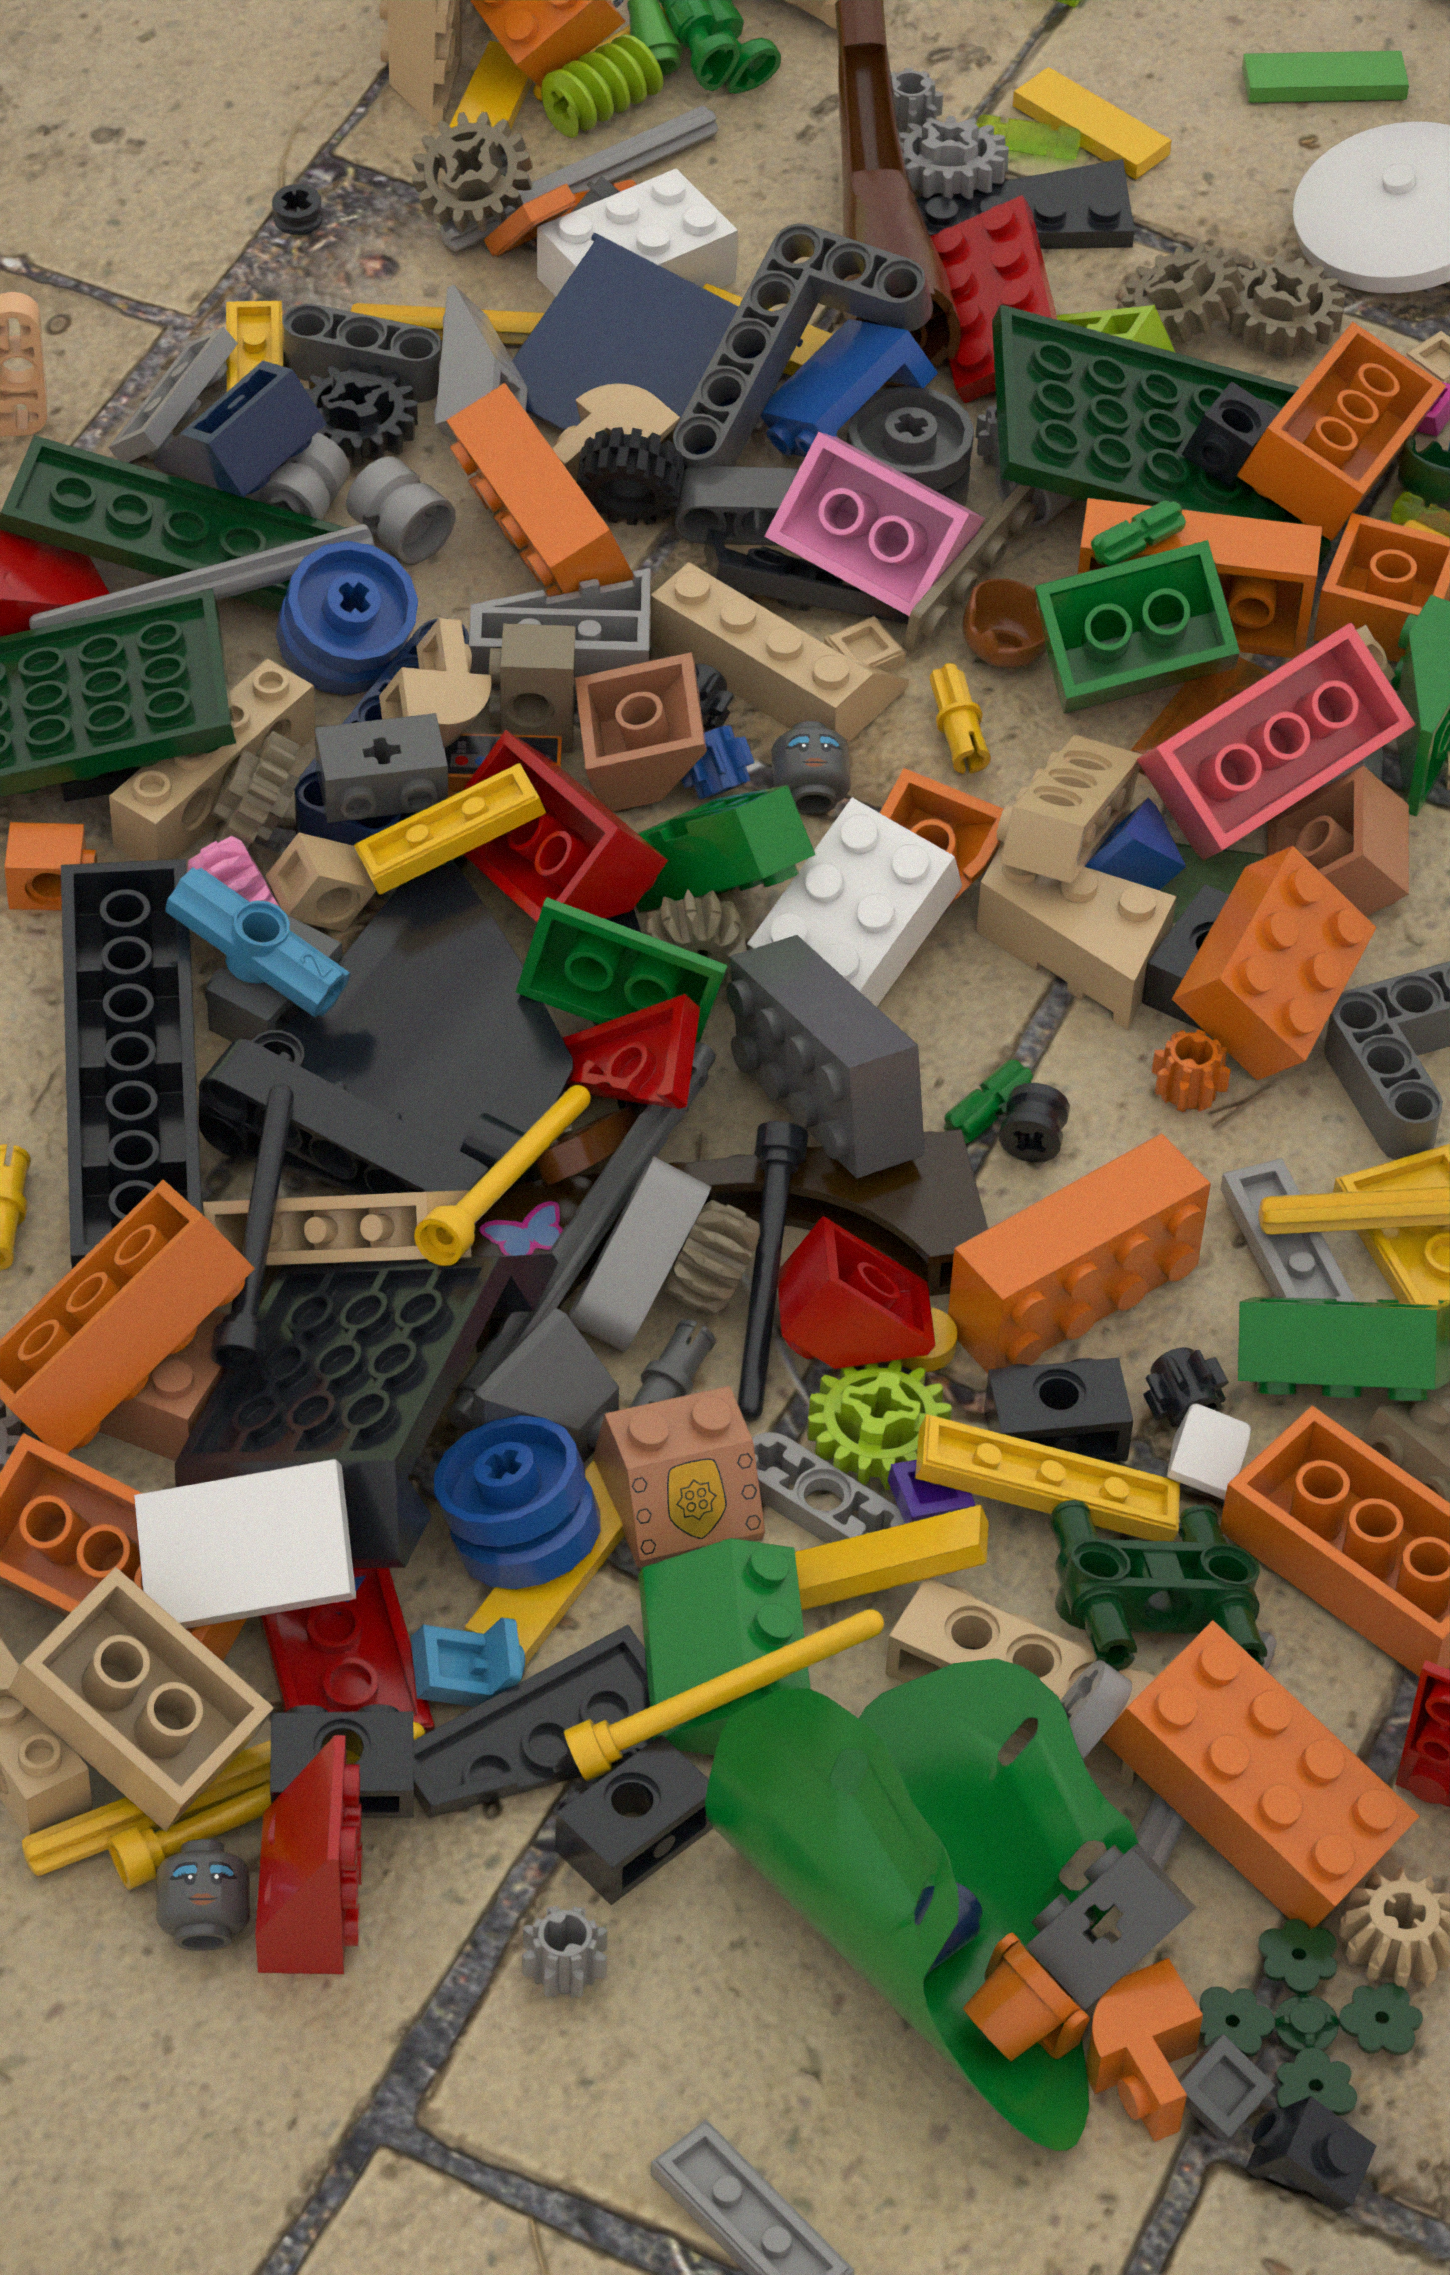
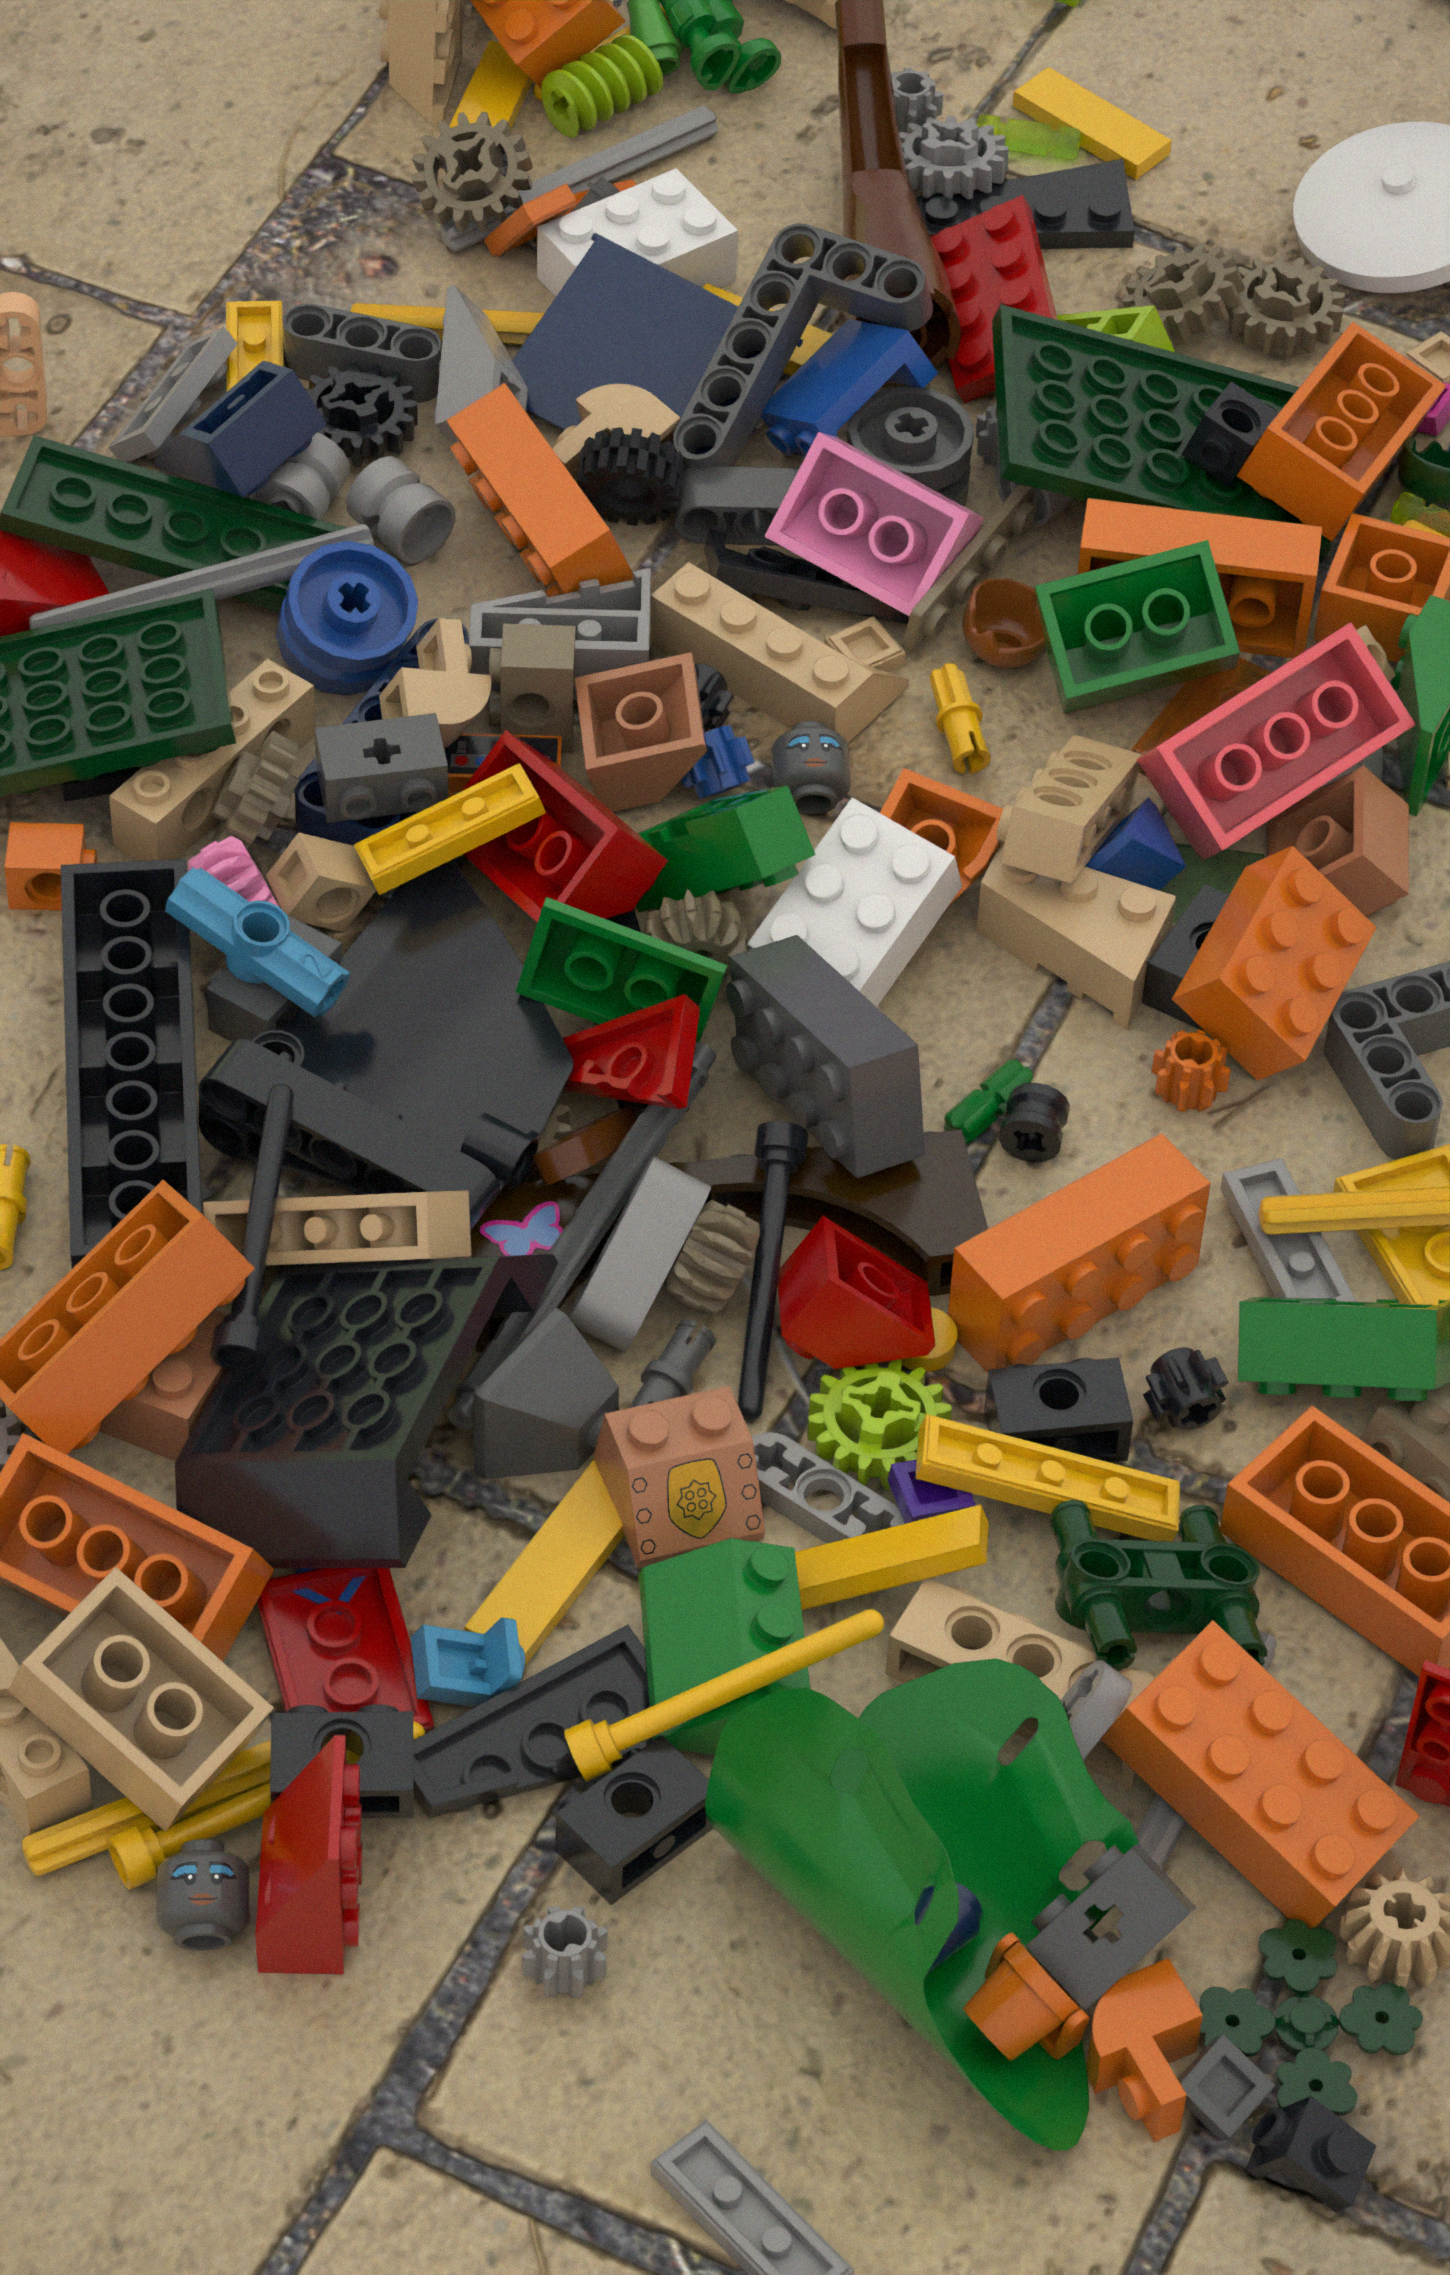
white tile [134,1459,356,1629] -> none
black bush [272,184,323,235] -> none
yellow piece [414,1085,591,1266] -> none
blue wheel [434,1415,601,1589] -> none
green piece [1091,500,1186,566] -> none
white slope [1167,1404,1251,1500] -> none
bright green tile [1242,51,1409,103] -> none

